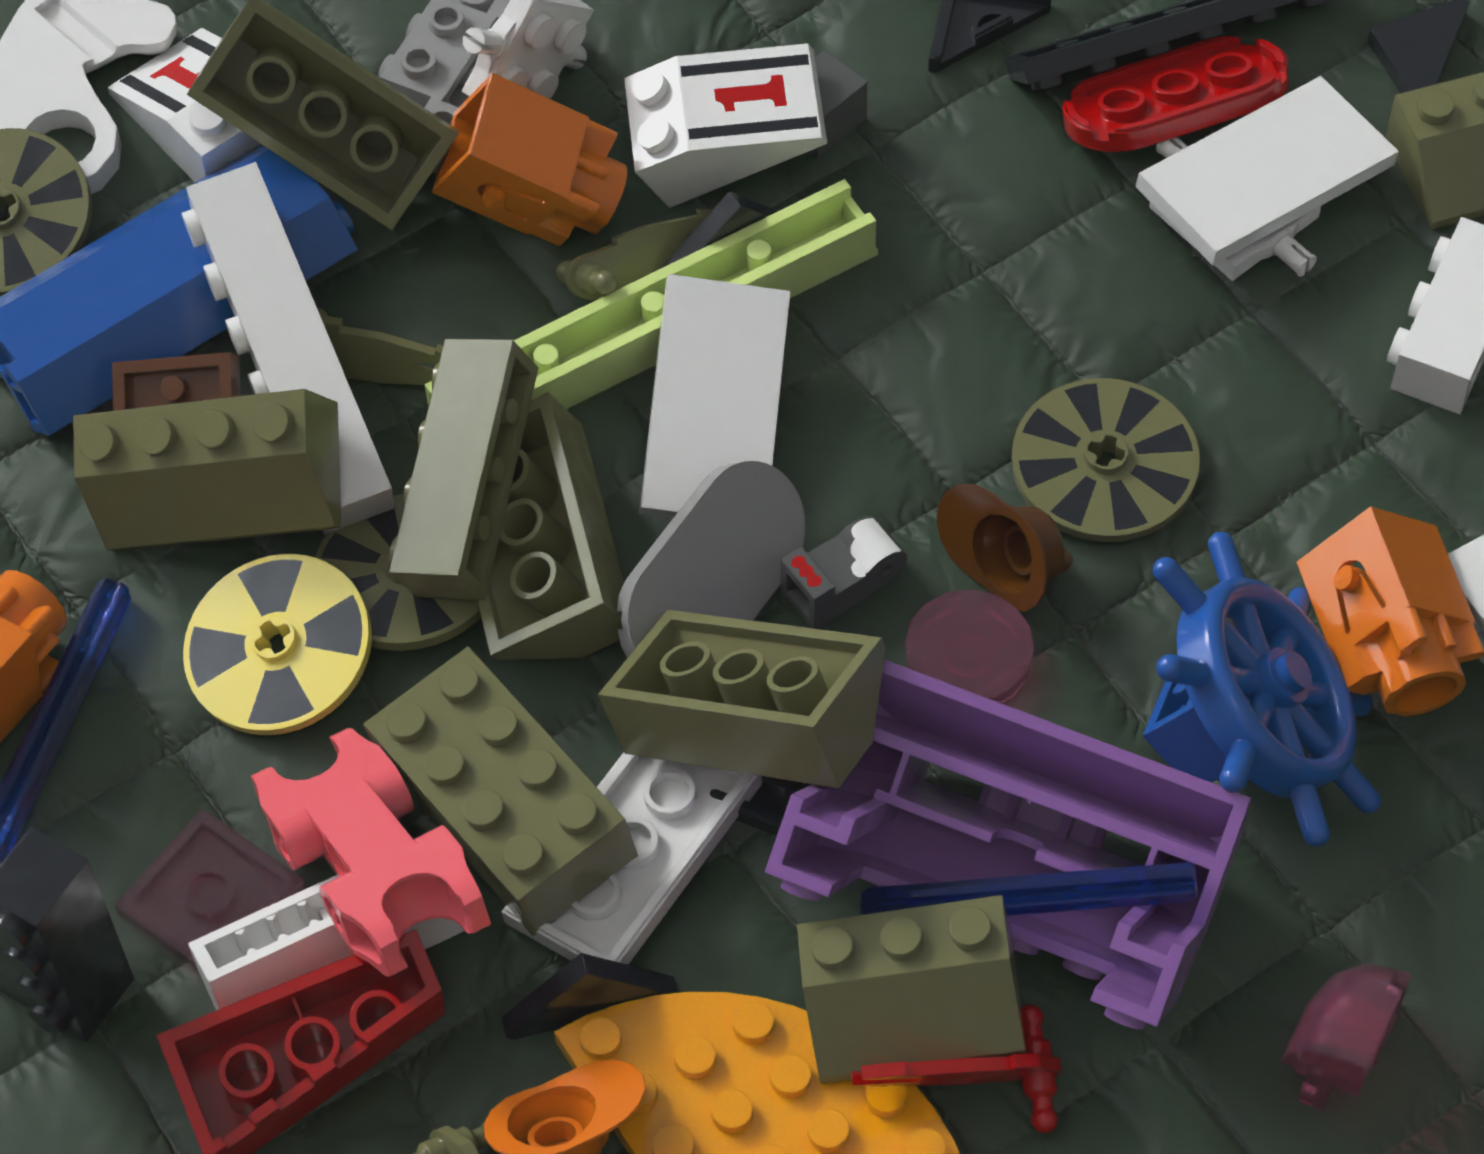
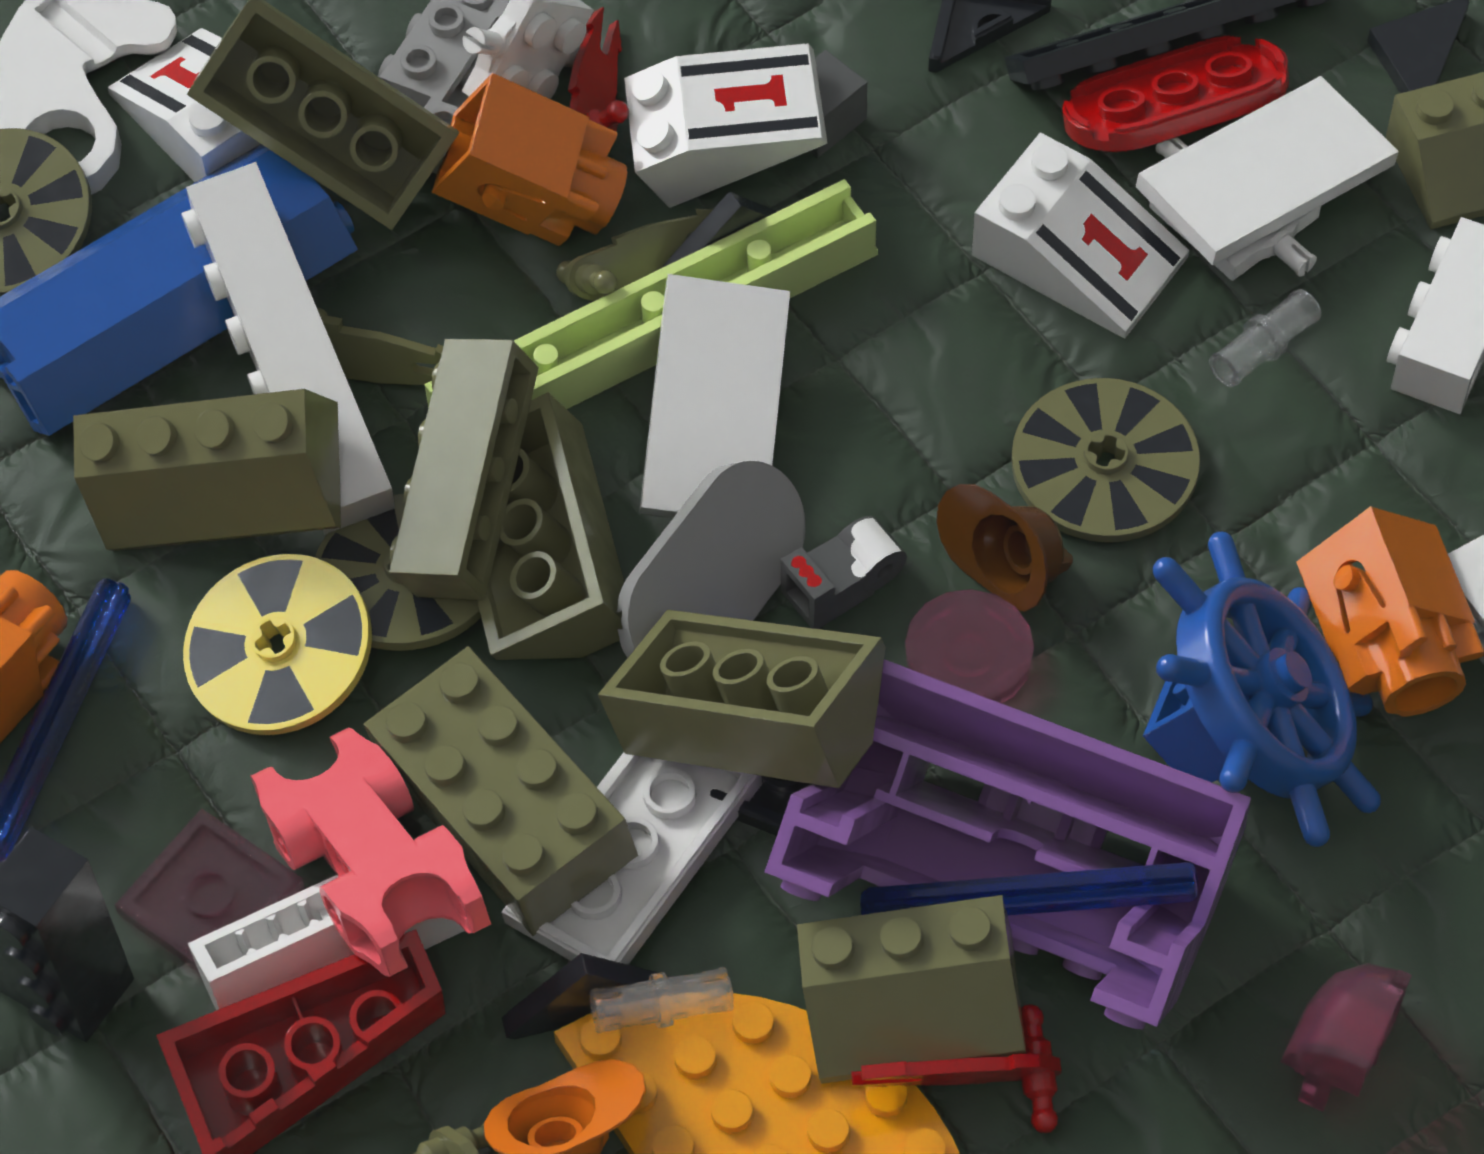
reddish brown panel [112,352,240,411] -> none
none -> red piece [568,7,629,132]
none -> clear pin [590,967,734,1034]
none -> white slope [972,132,1189,339]
none -> clear pin [1209,289,1321,387]

